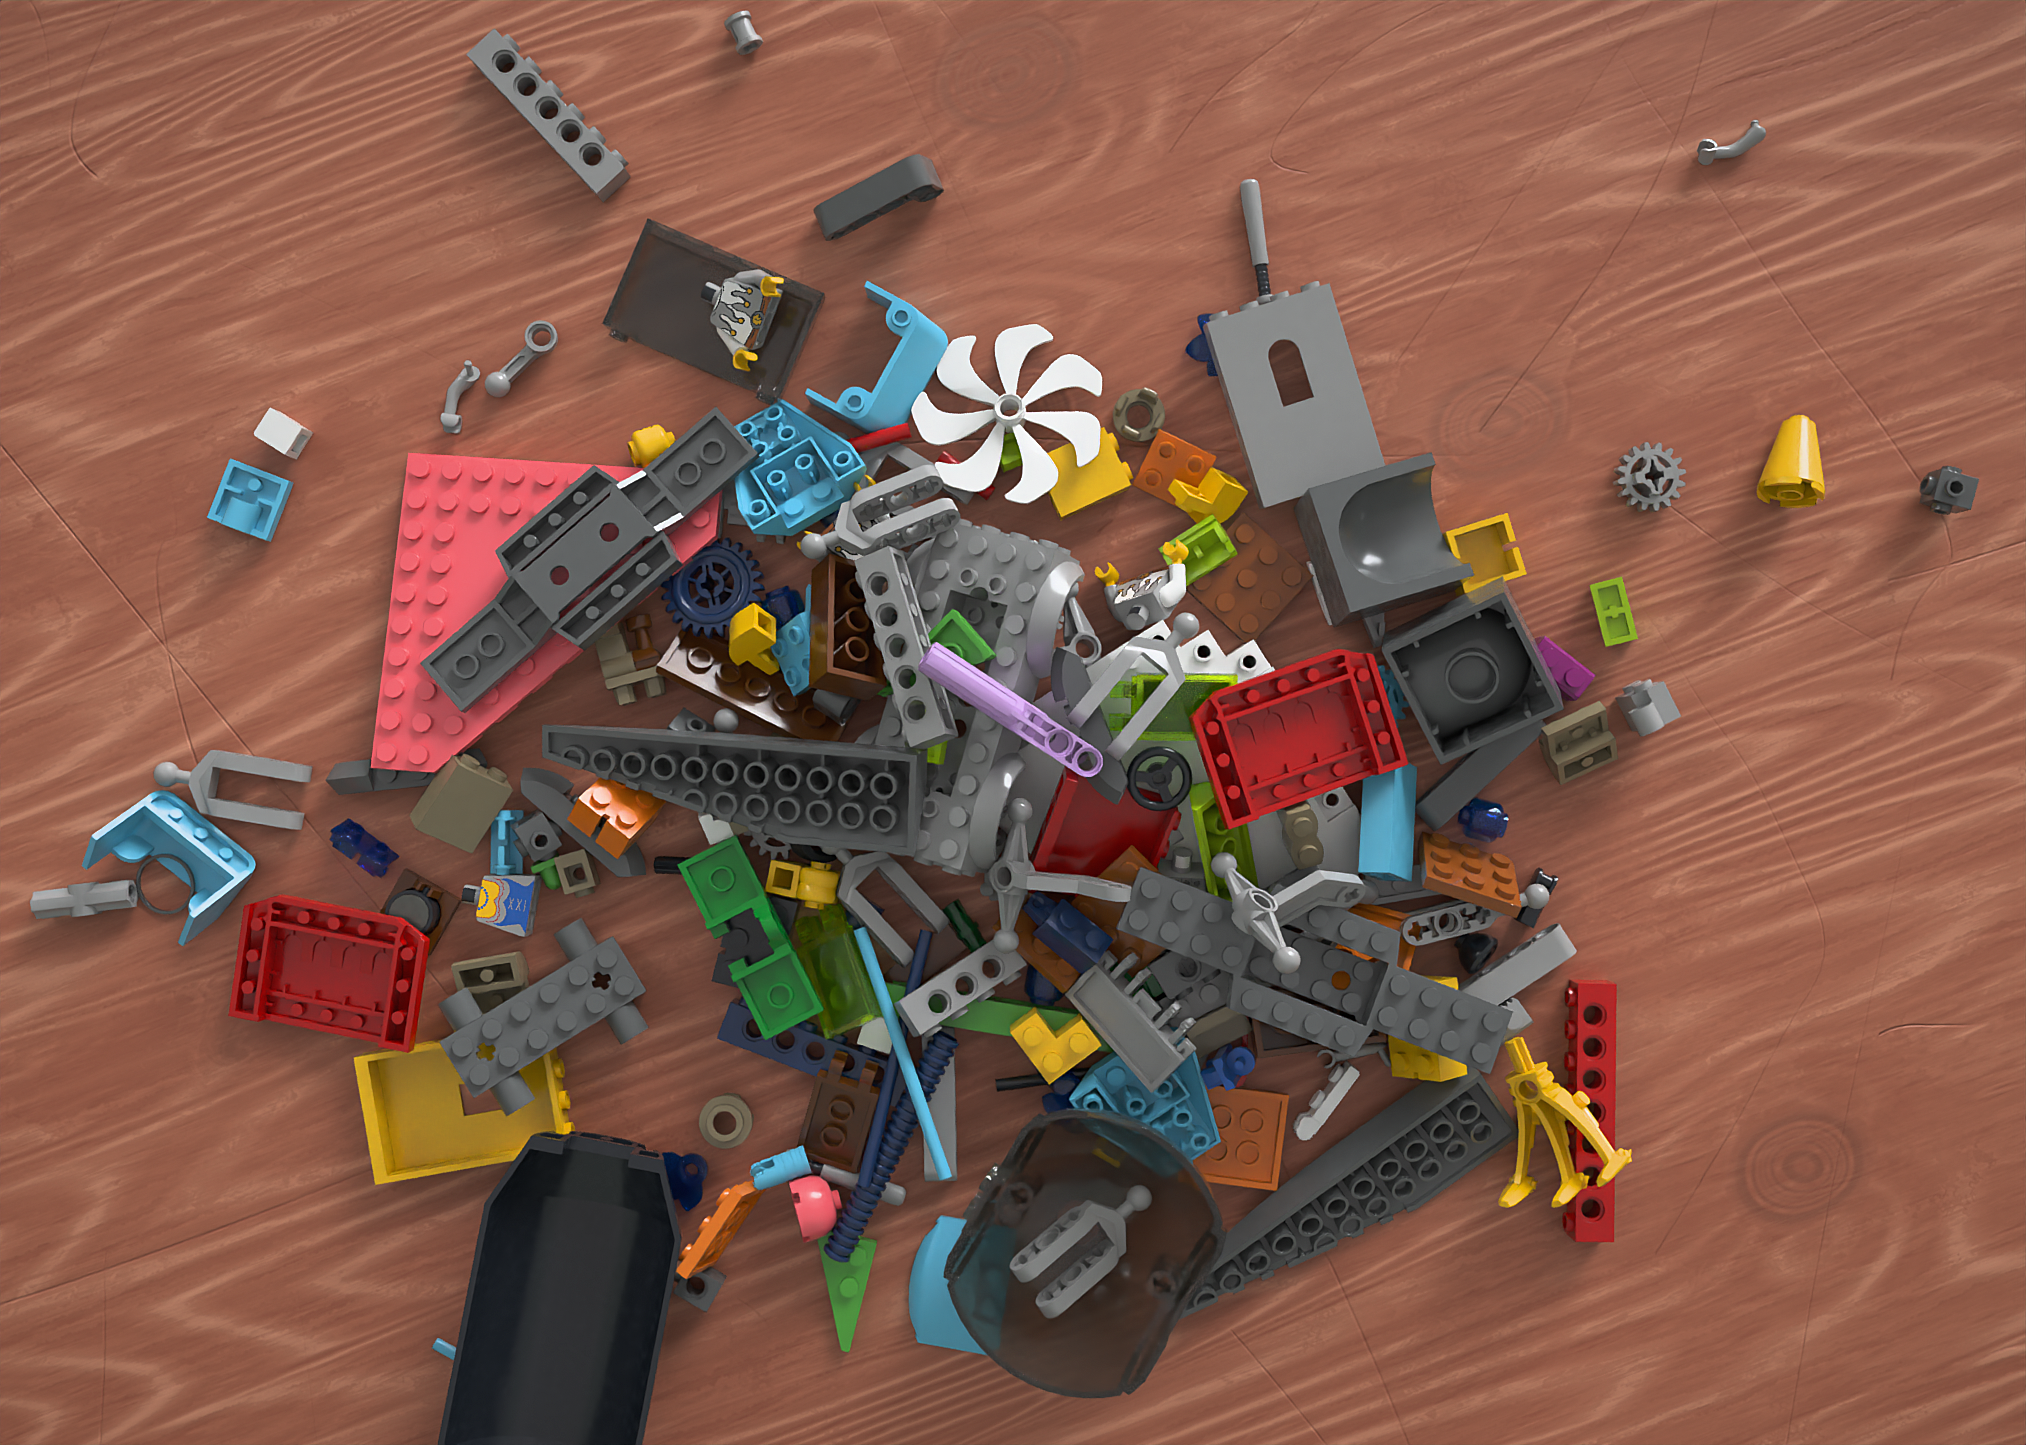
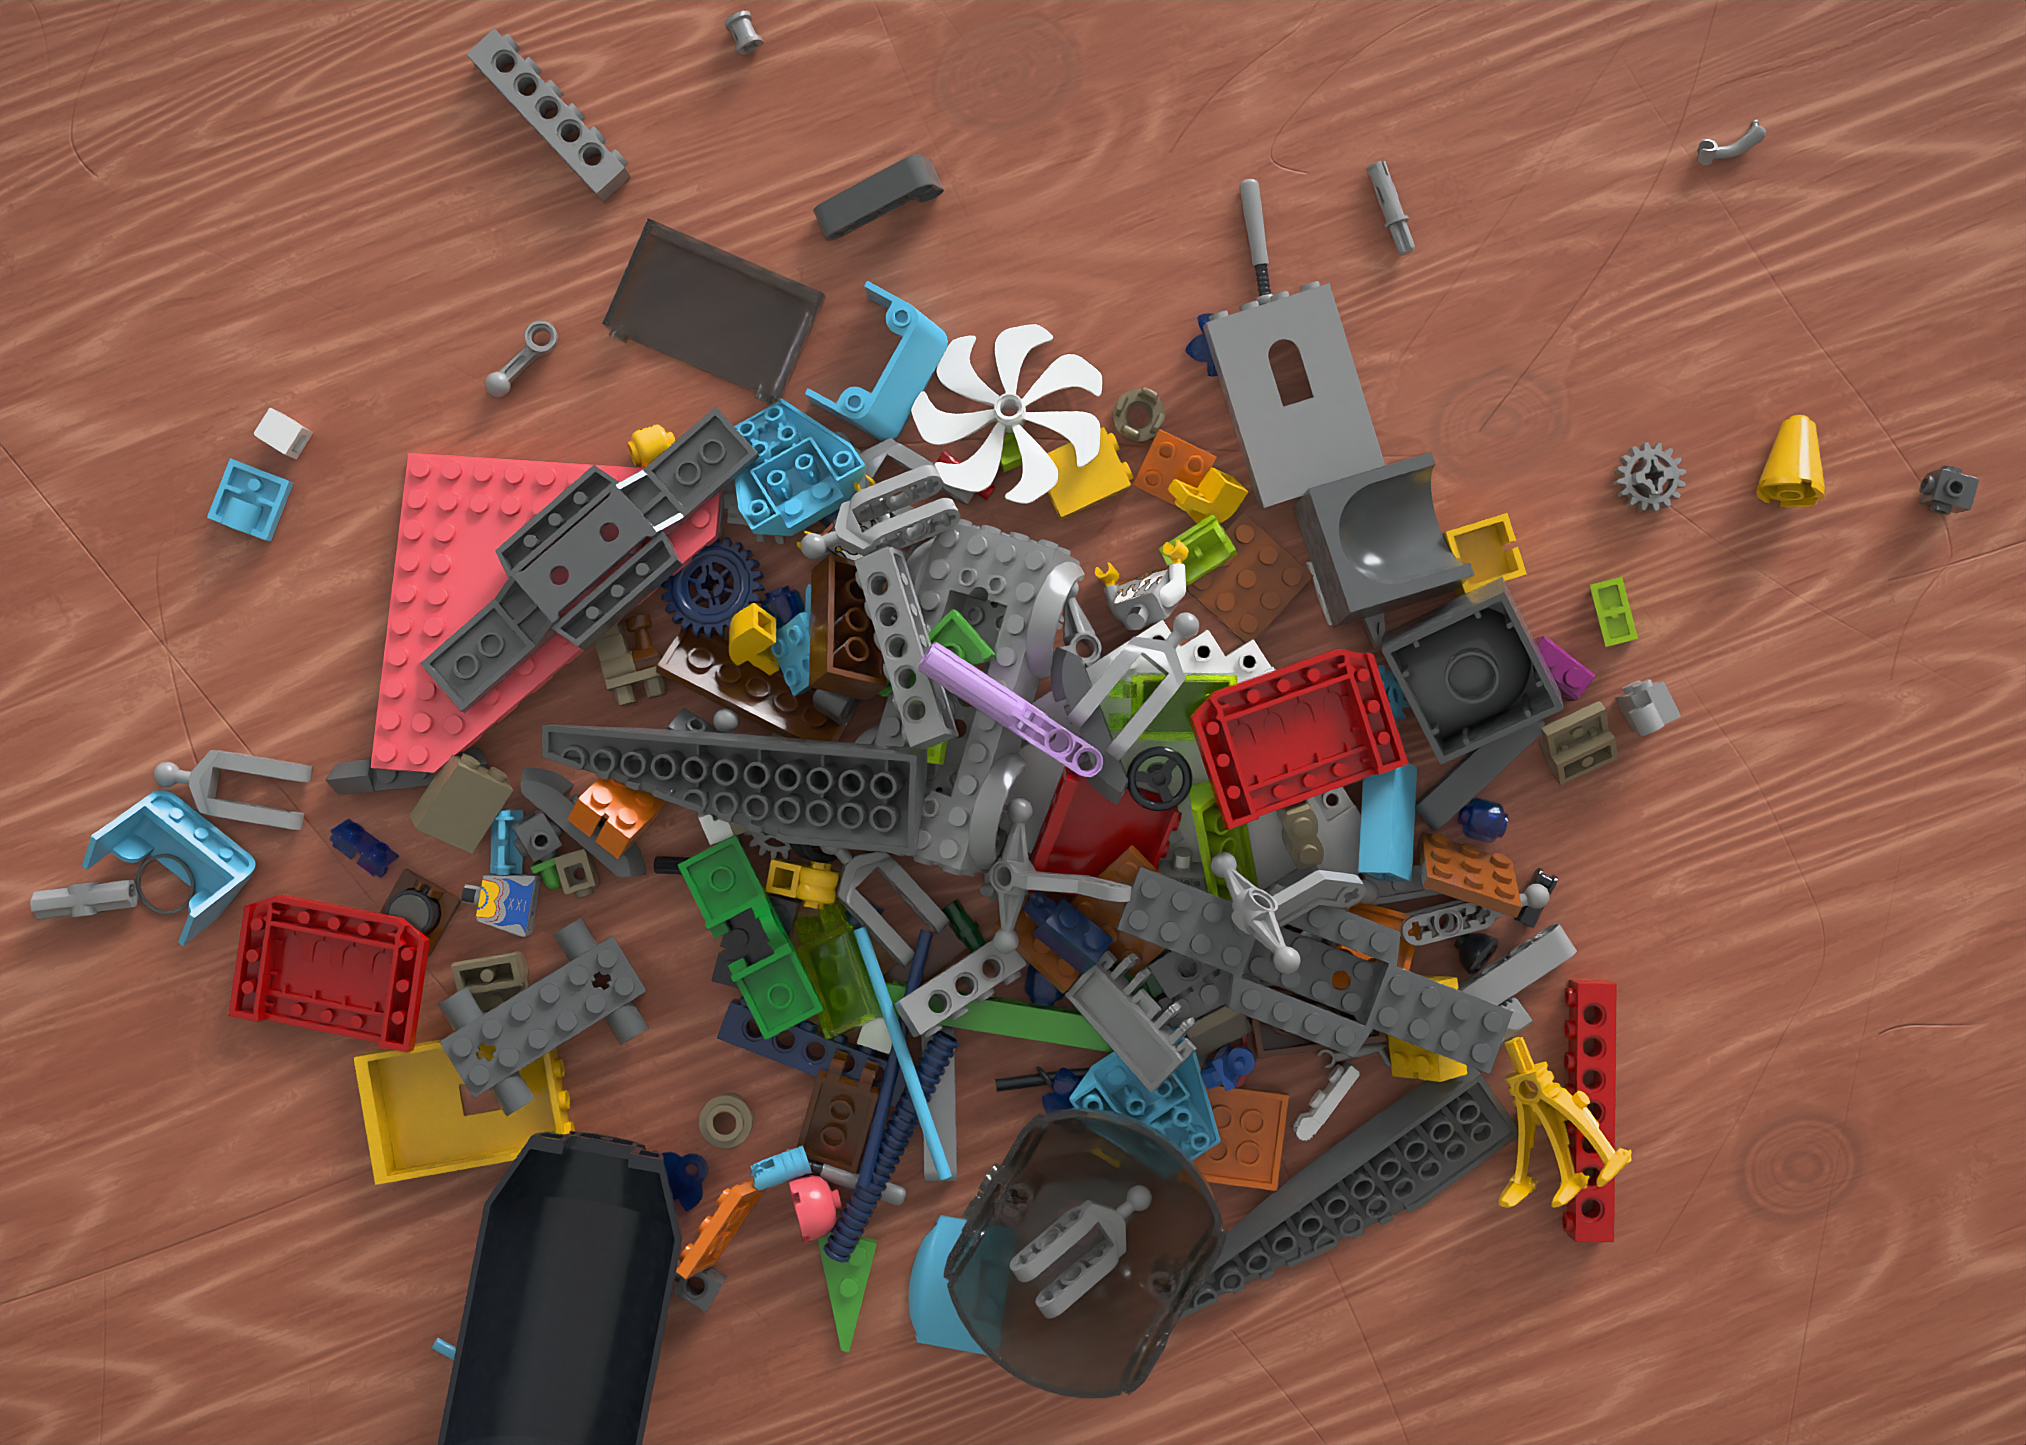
light grey piece [441,360,480,434] -> none
torso [700,269,784,372] -> none
red piece [846,422,912,453] -> none
yellow brick [1010,1006,1102,1085] -> none
none -> light grey axle [1366,161,1415,255]

